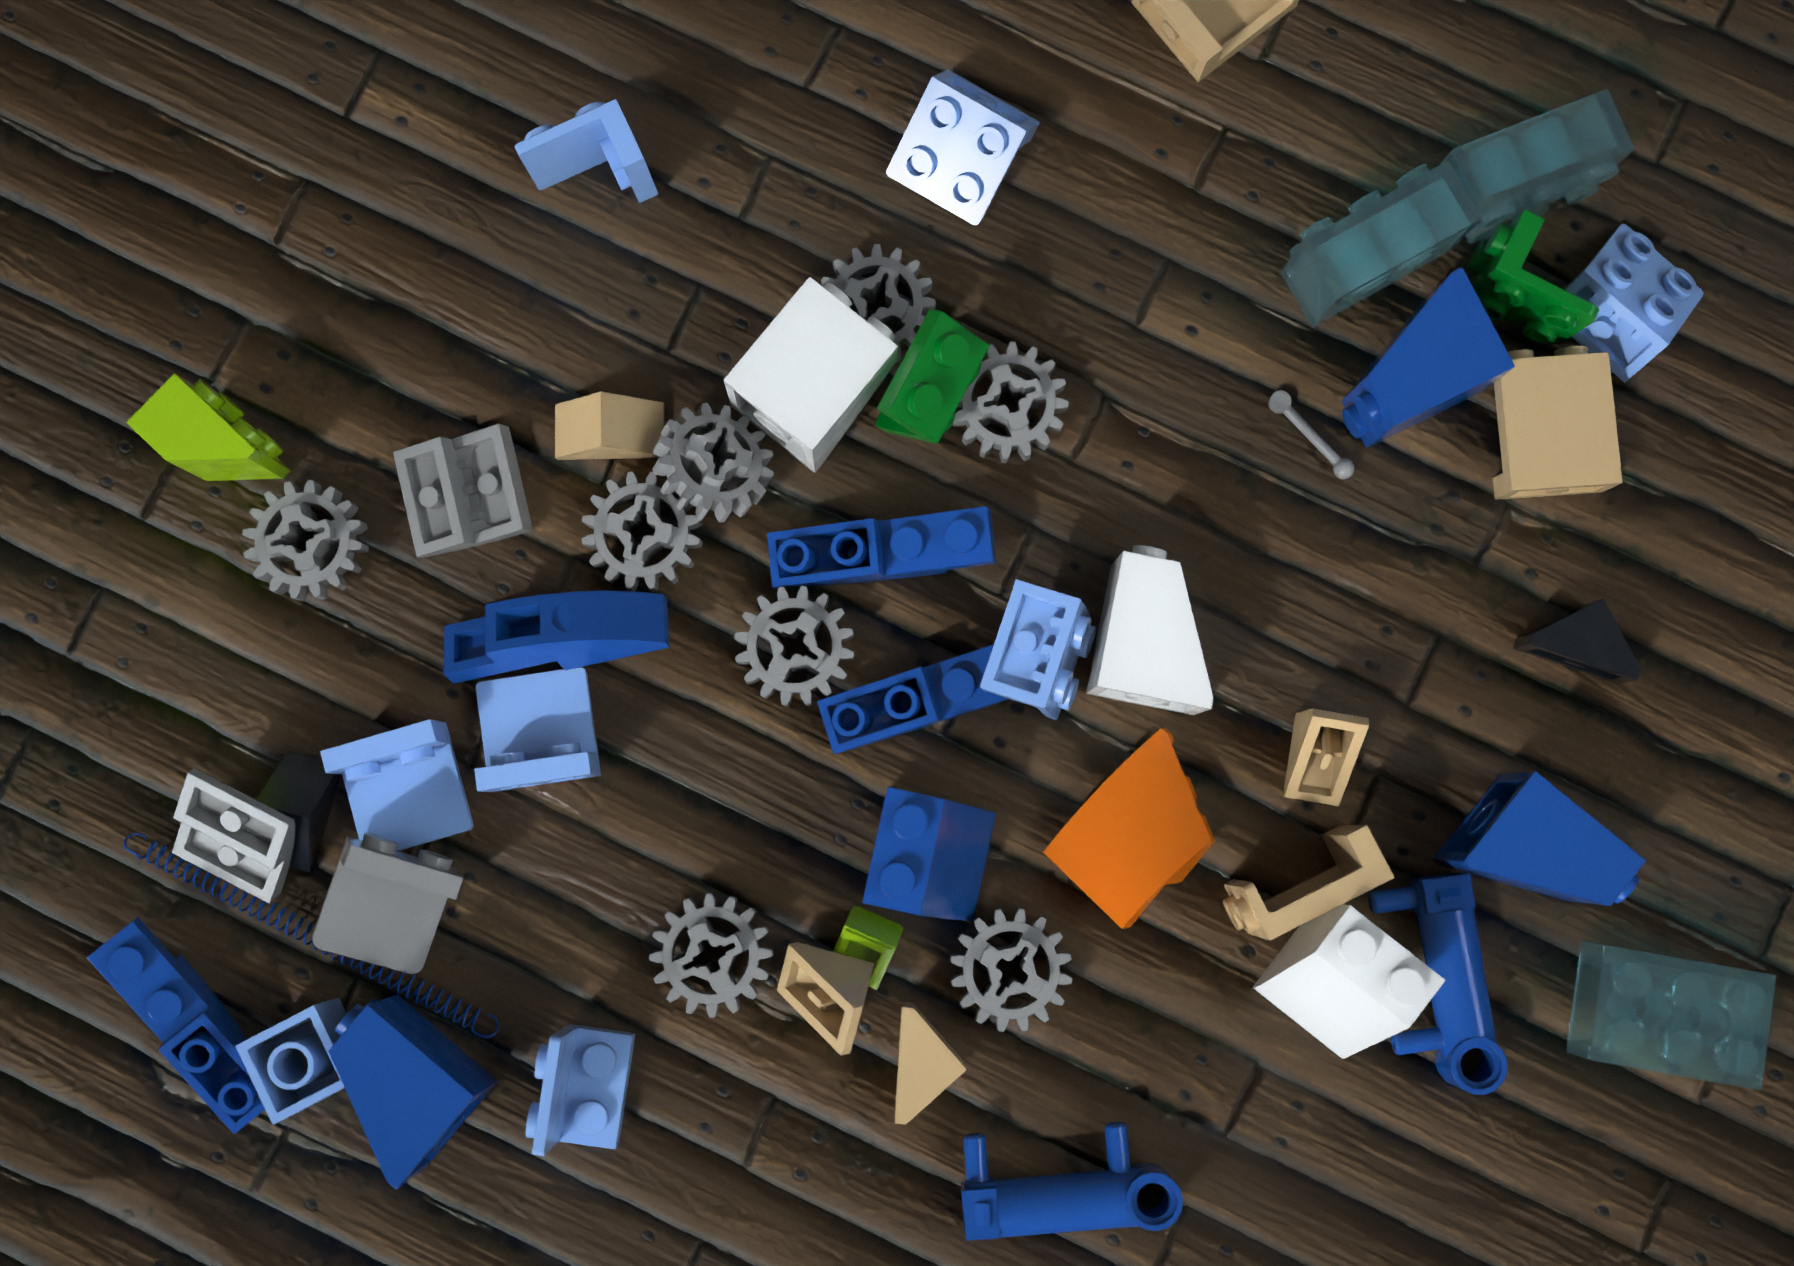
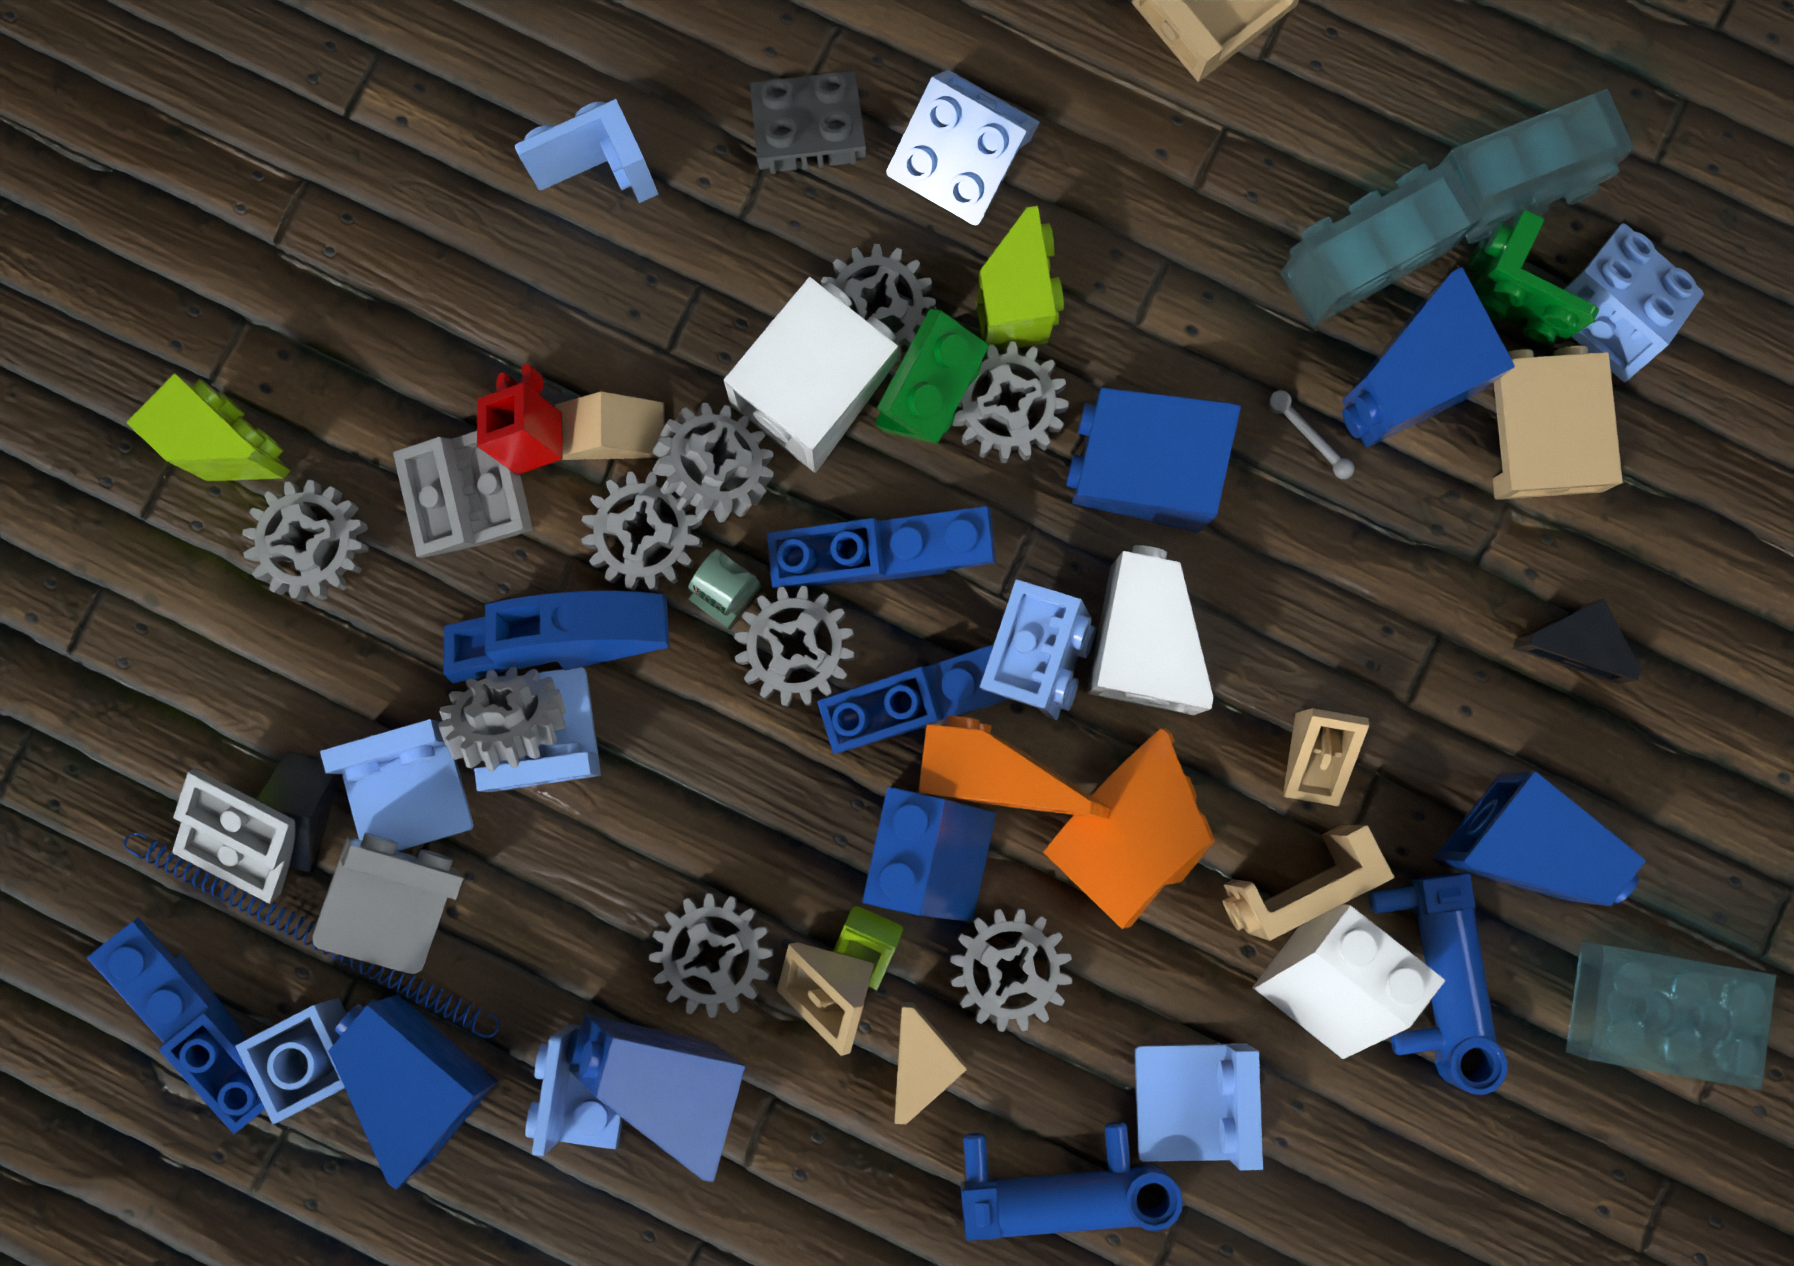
none -> light grey gear [438,667,566,771]
none -> red brick [477,363,563,475]
none -> slope [566,1014,745,1182]
none -> sand green leg [688,549,762,630]
none -> dark grey hinge [750,71,866,174]
none -> orange slope [918,716,1110,819]
none -> lime slope [975,206,1064,351]
none -> blue slope [1066,388,1241,533]
none -> light blue bracket [1135,1043,1263,1170]

